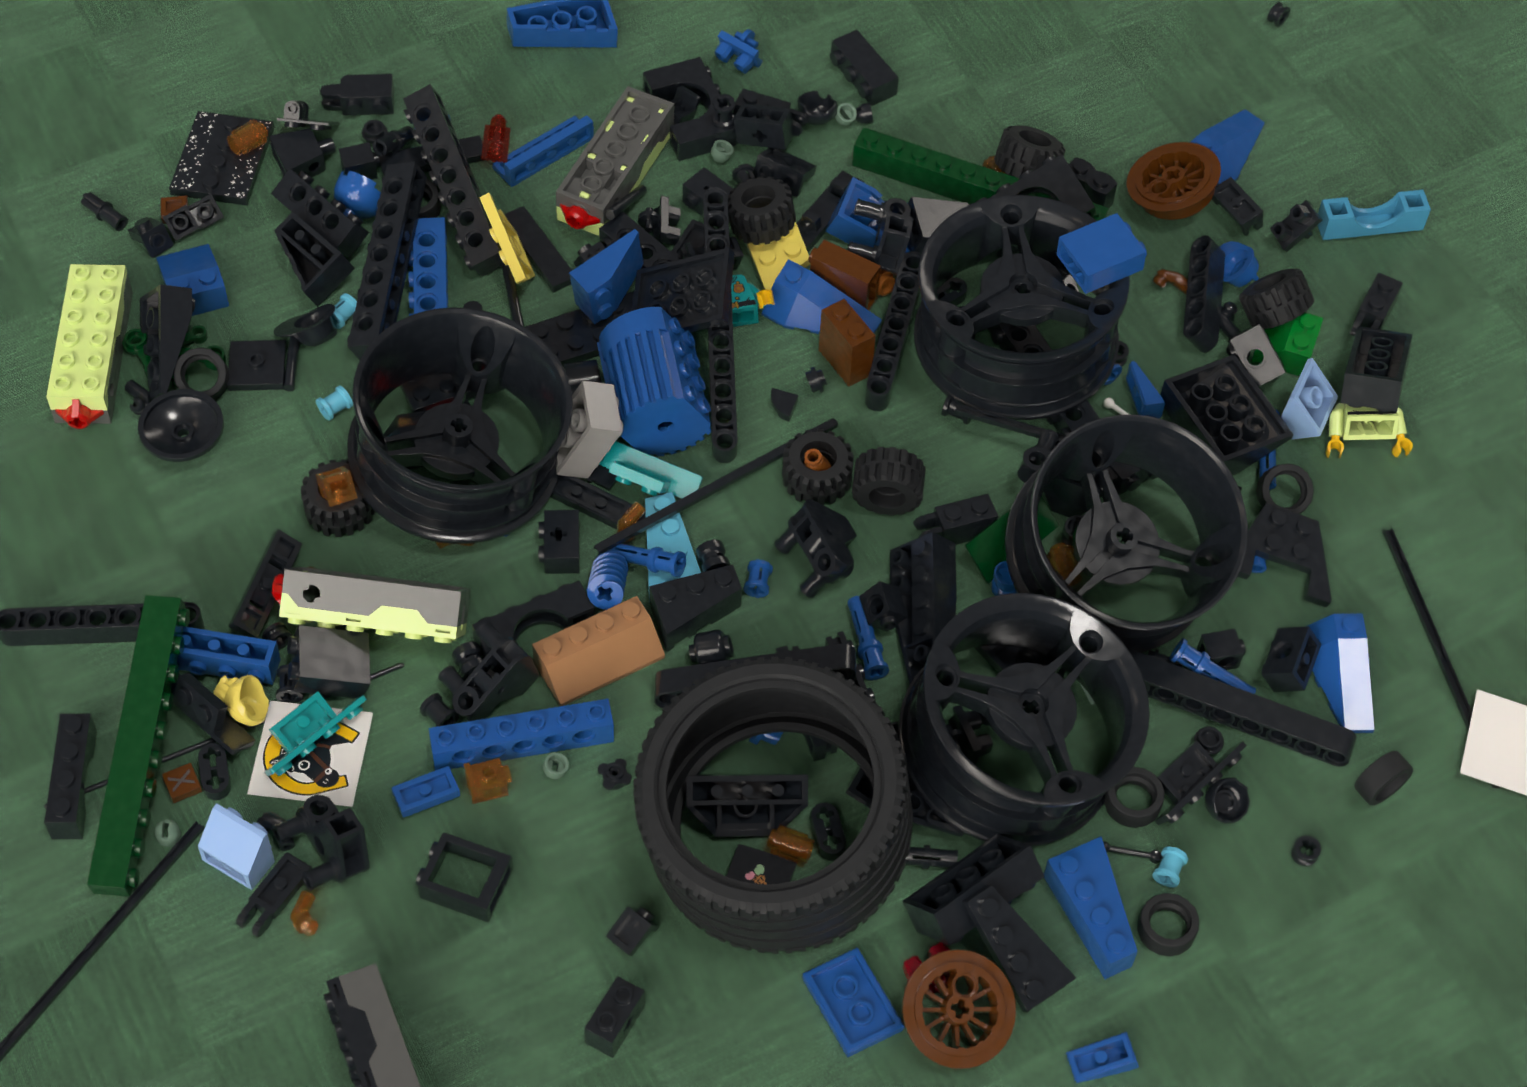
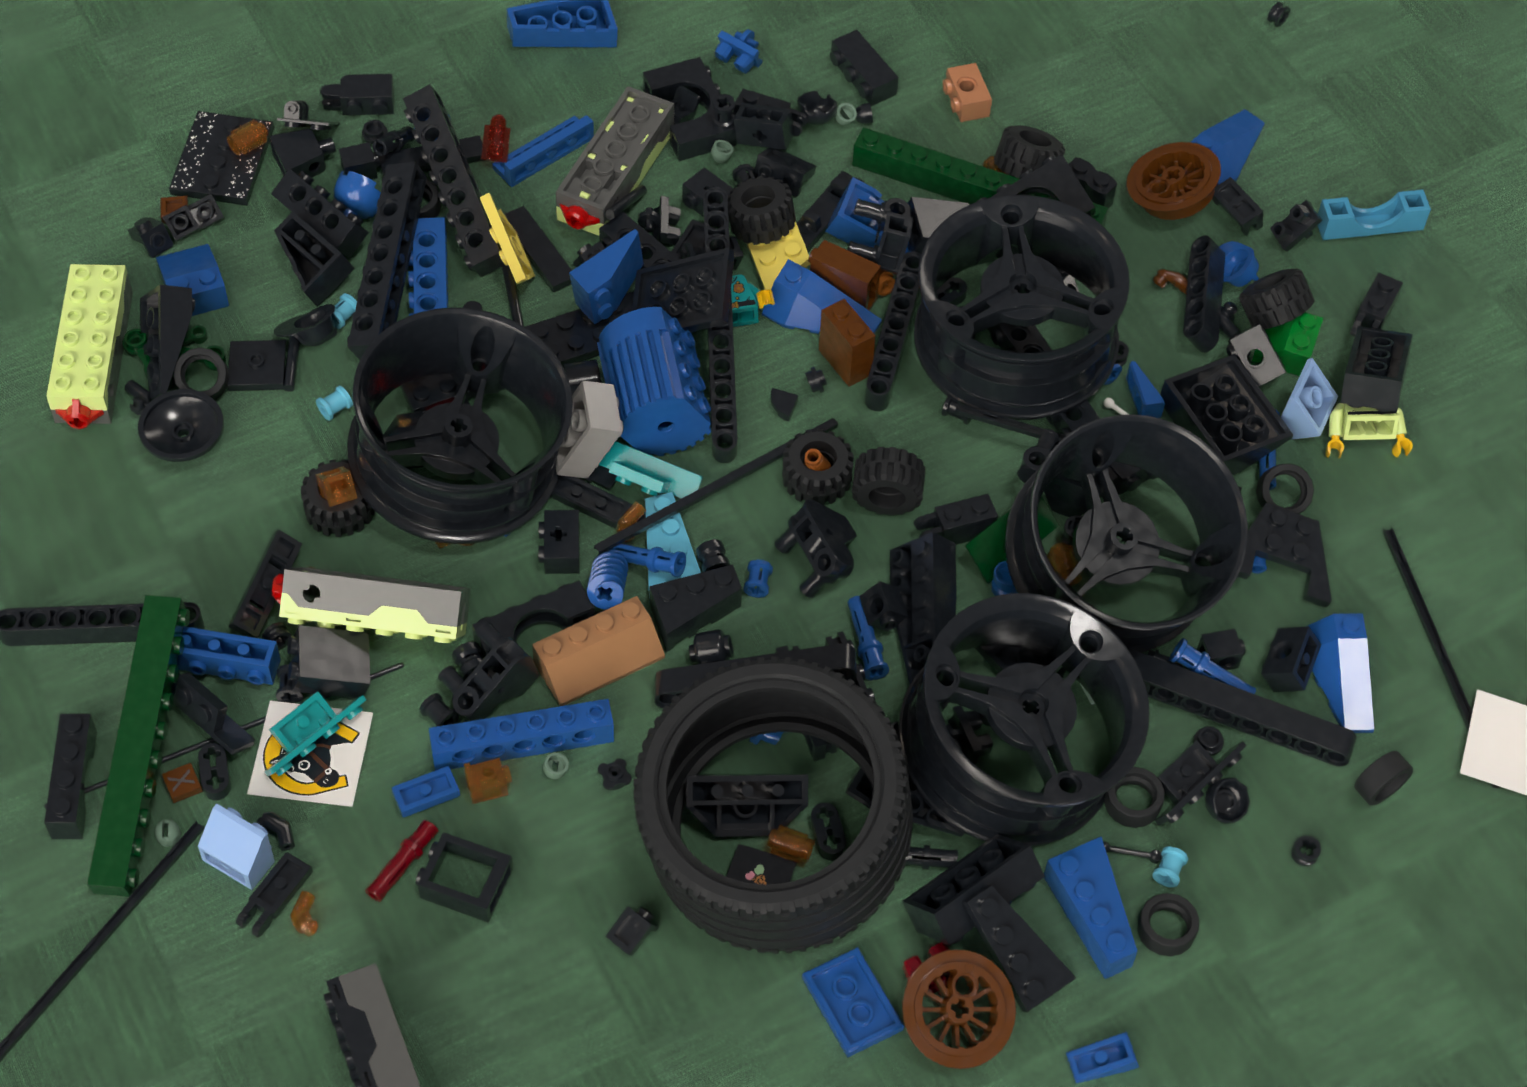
black axle [81,192,128,231] -> none
light yellow hair [213,675,269,726] -> none
black piece [272,795,370,891] -> none
black brick [584,976,645,1058] -> none
blue brick [1056,213,1147,294] -> none
none -> dark red pin [365,820,439,902]
none -> nougat brick [943,63,992,122]

